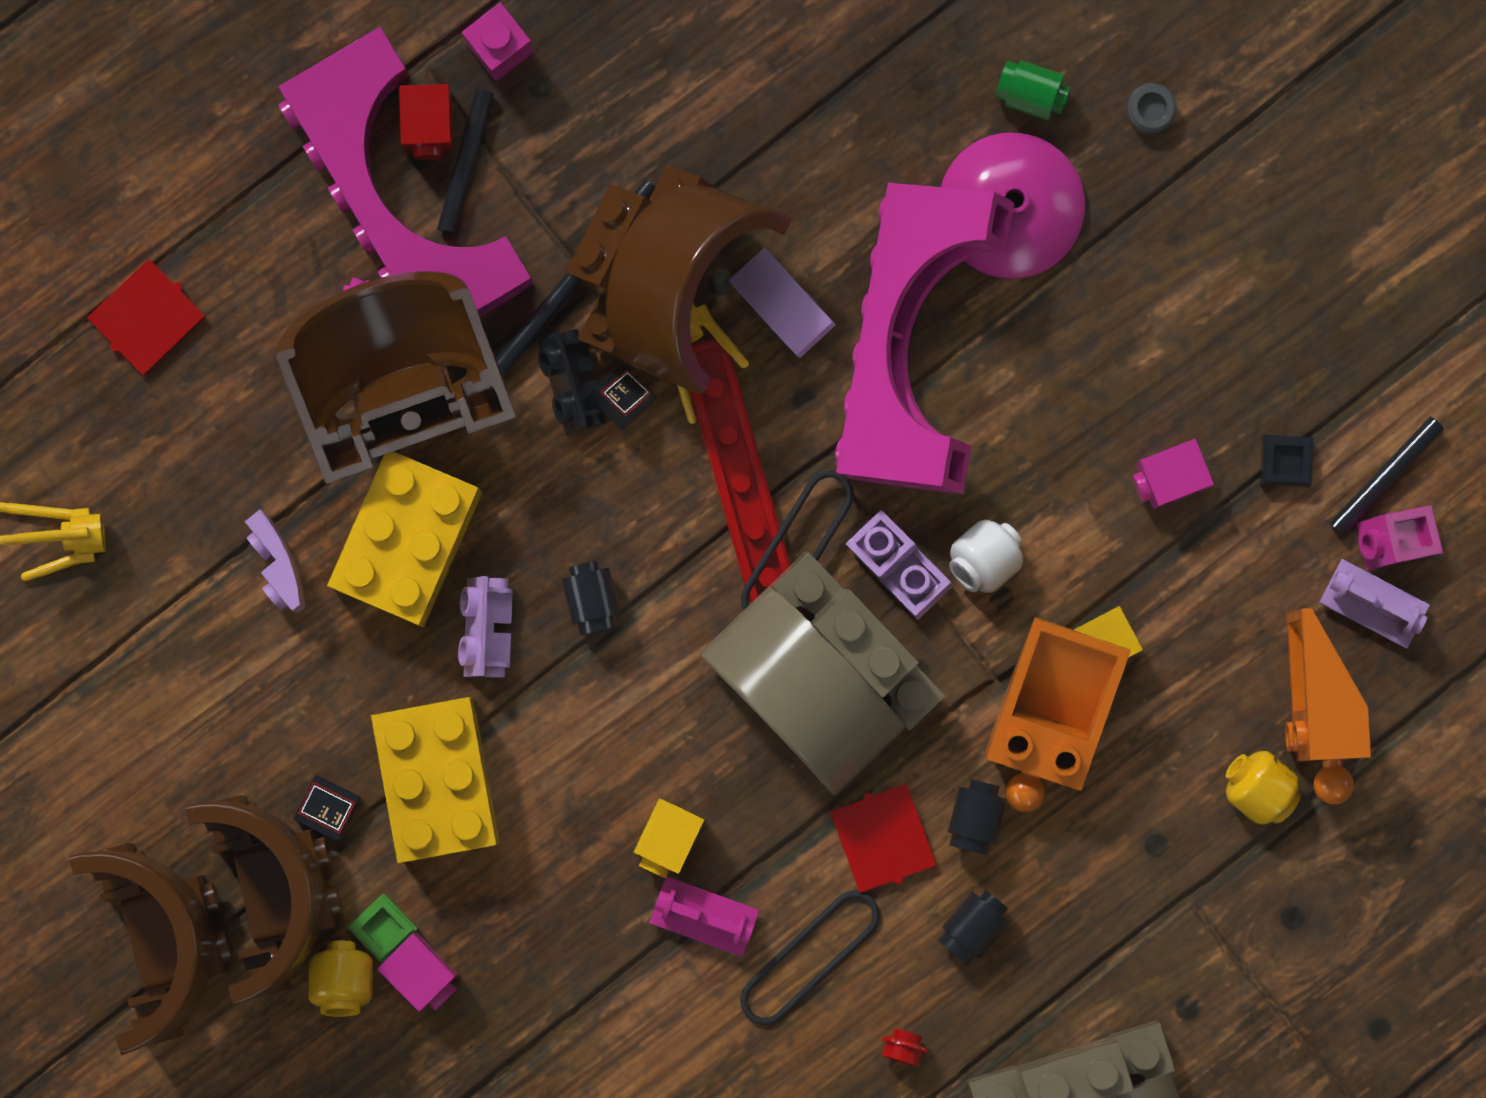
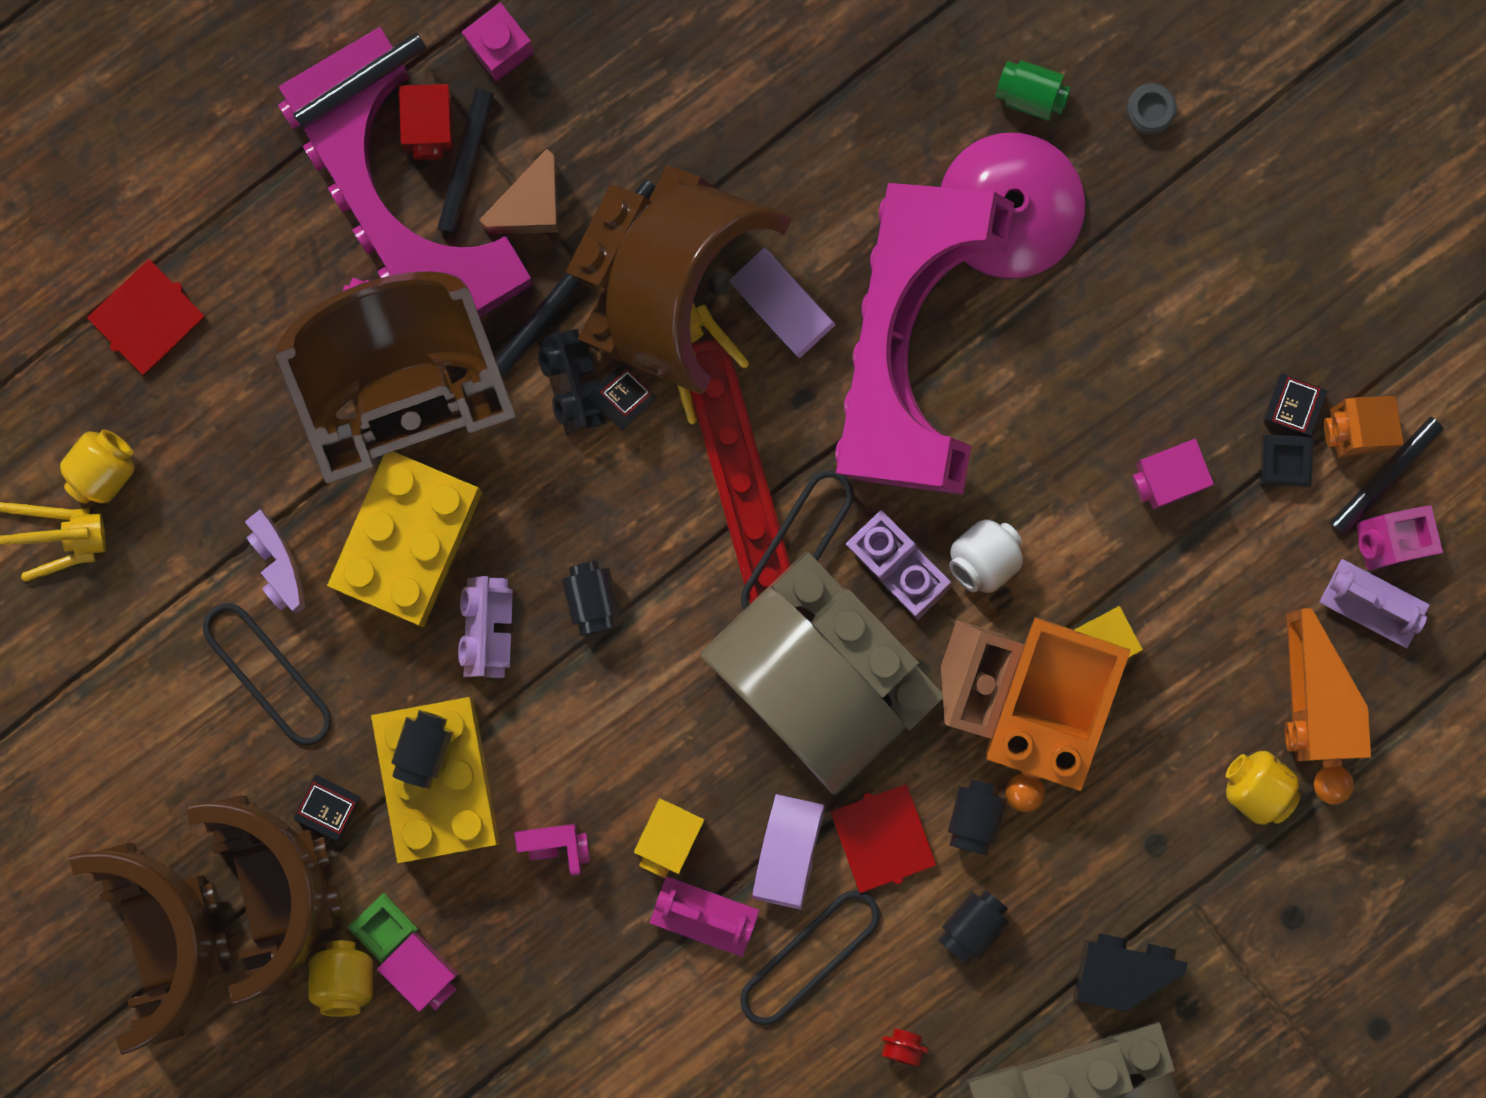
none -> yellow head [60,429,135,504]
none -> black piece [203,603,332,745]
none -> black bar [292,32,427,130]
none -> black brick [391,710,454,789]
none -> nougat slope [479,149,559,235]
none -> dark pink bracket [515,824,590,876]
none -> lavender slope [752,794,825,910]
none -> nougat slope [941,620,1024,739]
none -> black slope [1073,933,1188,1011]
none -> black tile [1262,373,1328,437]
none -> orange slope [1324,396,1404,458]

